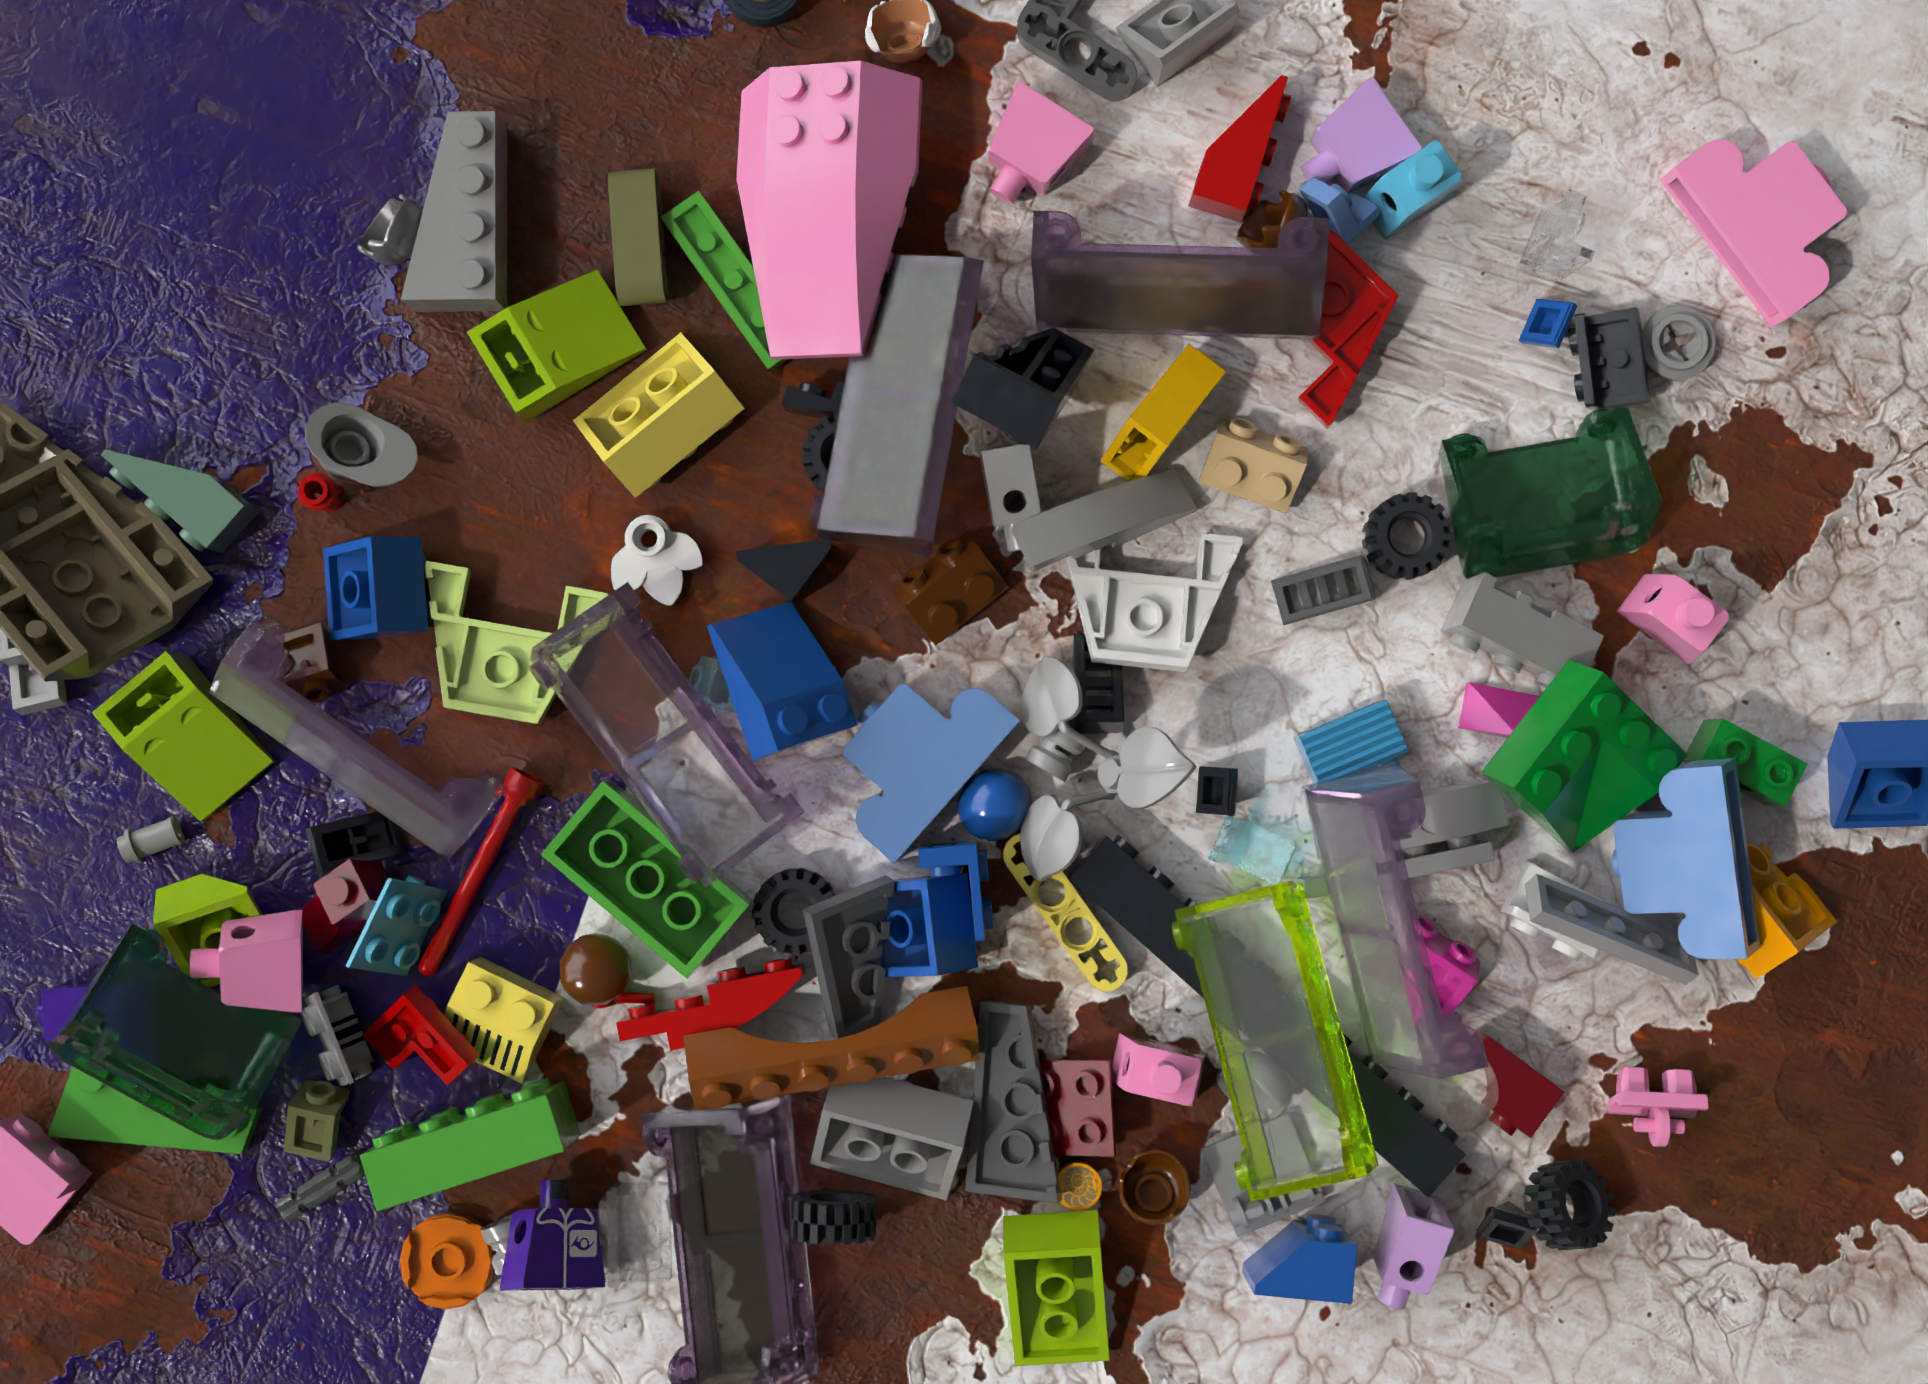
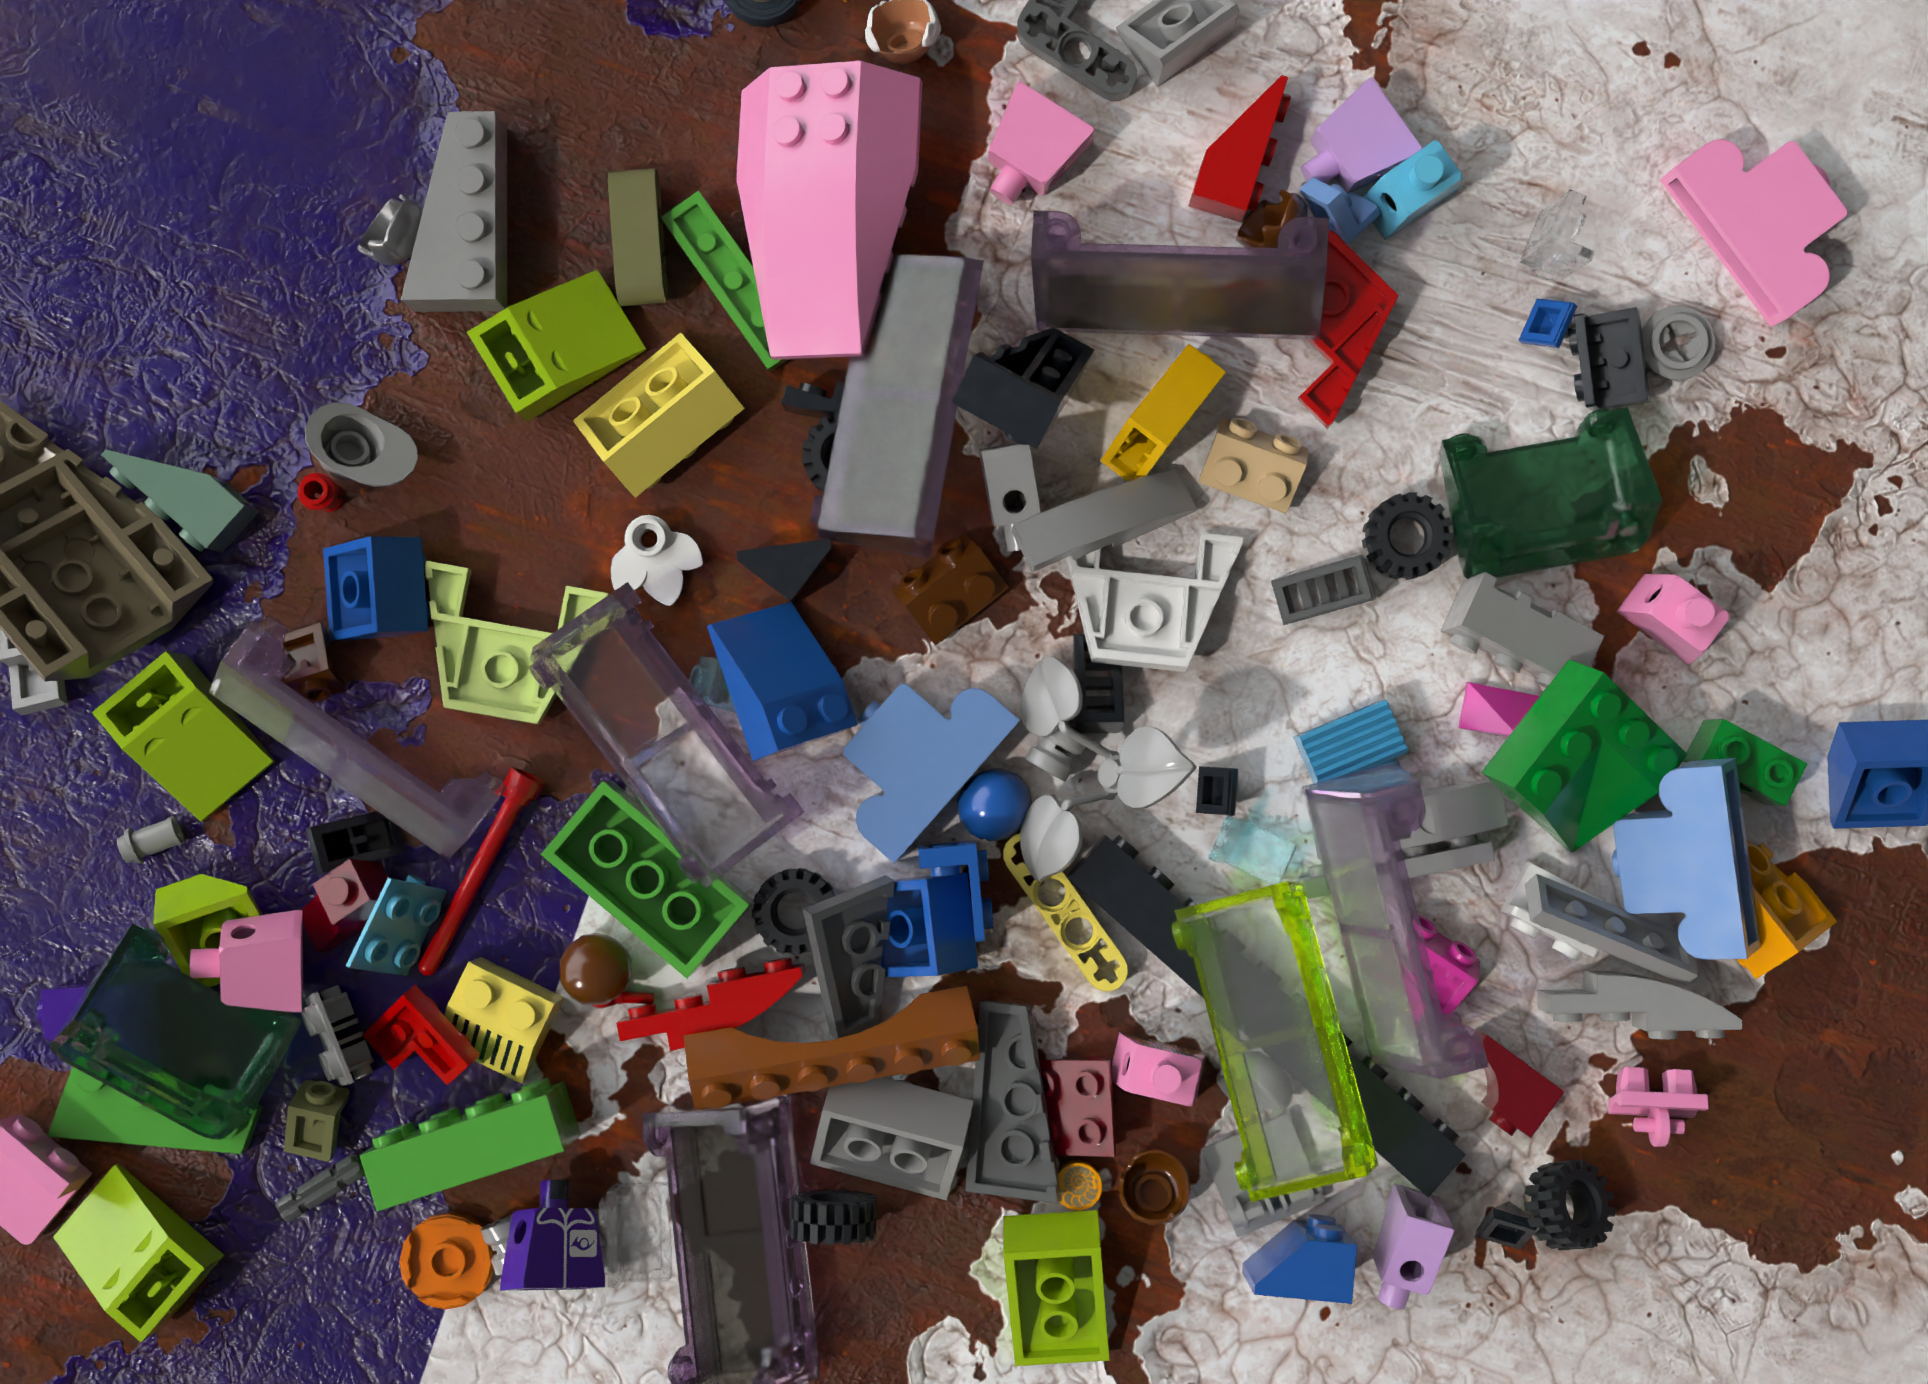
none -> lime slope [53,1163,224,1342]
none -> light grey slope [1537,970,1742,1039]

